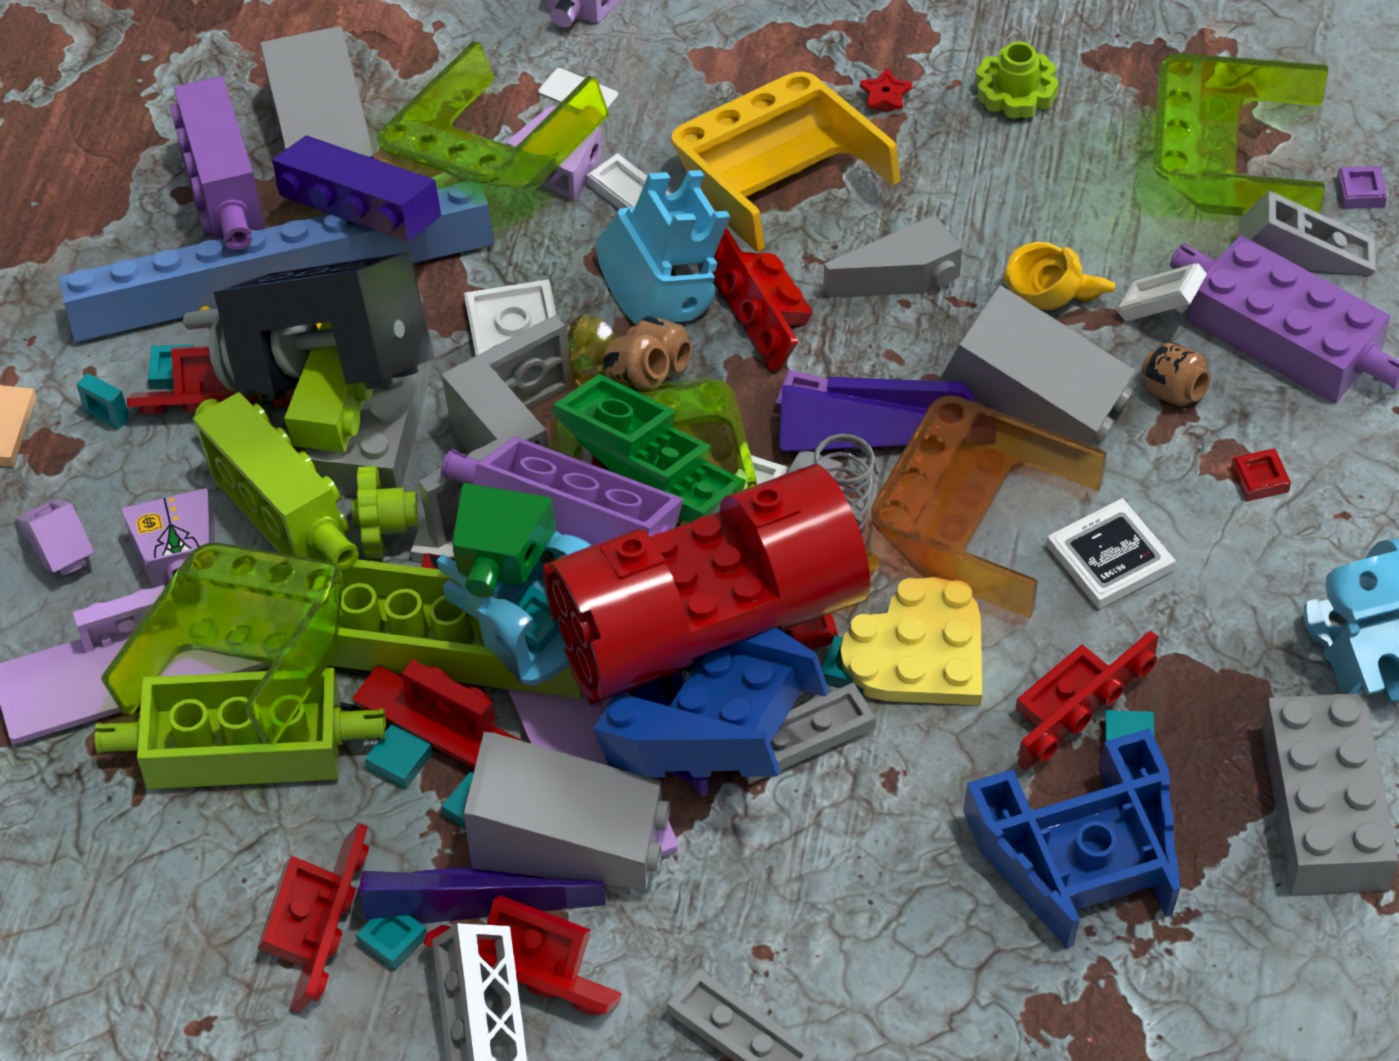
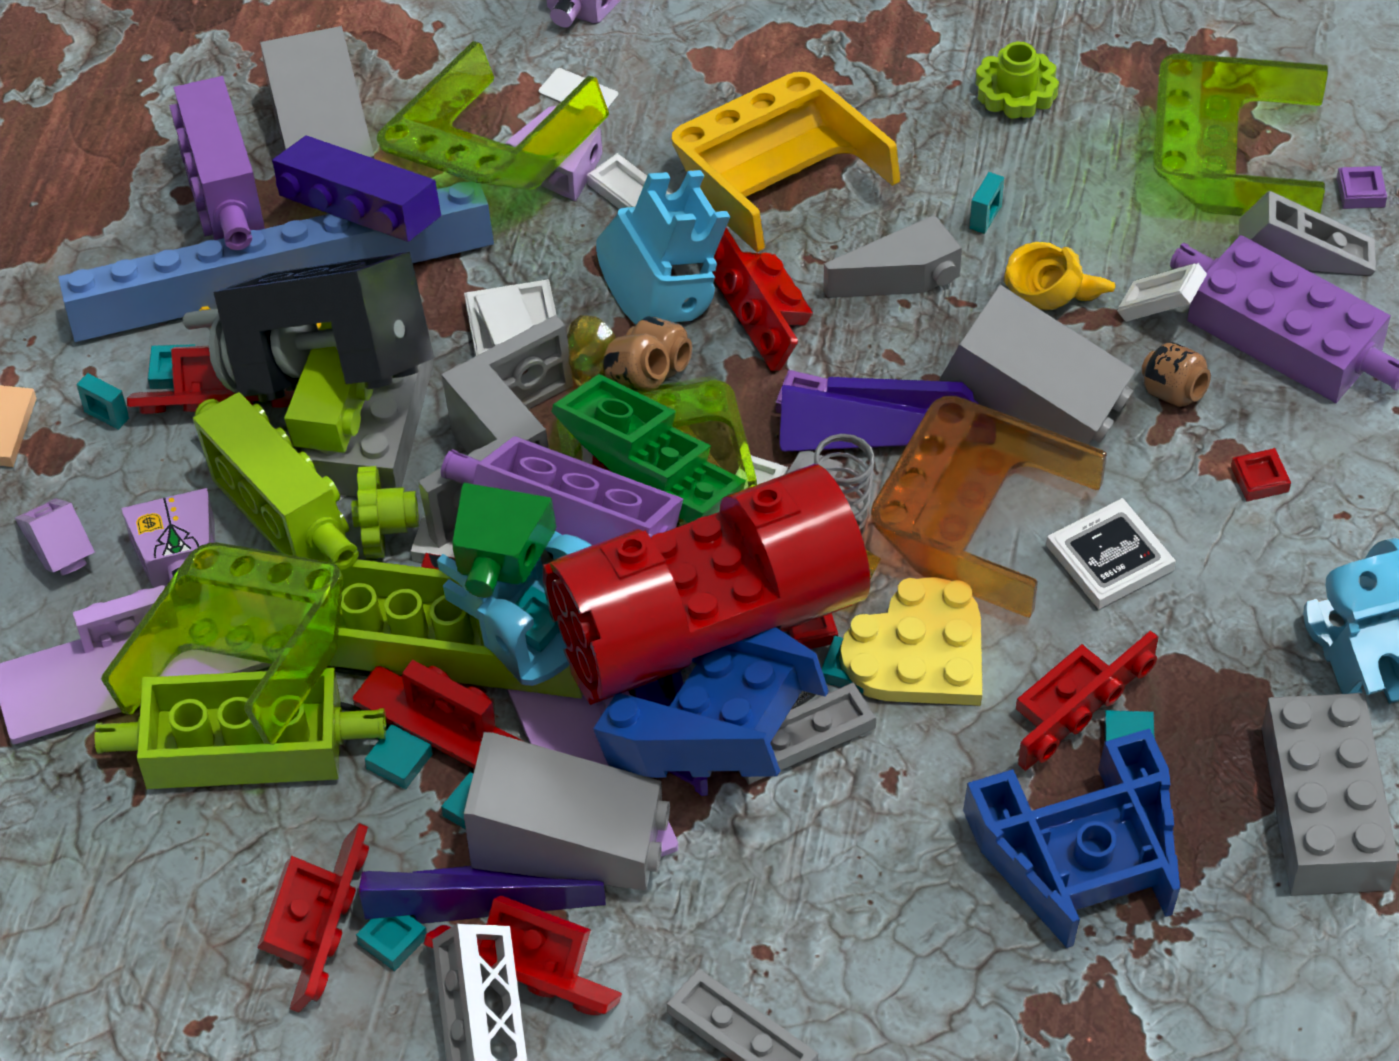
red plate [859,69,913,112] -> none
none -> white tile [476,285,533,346]
none -> teal tile [970,172,1004,234]

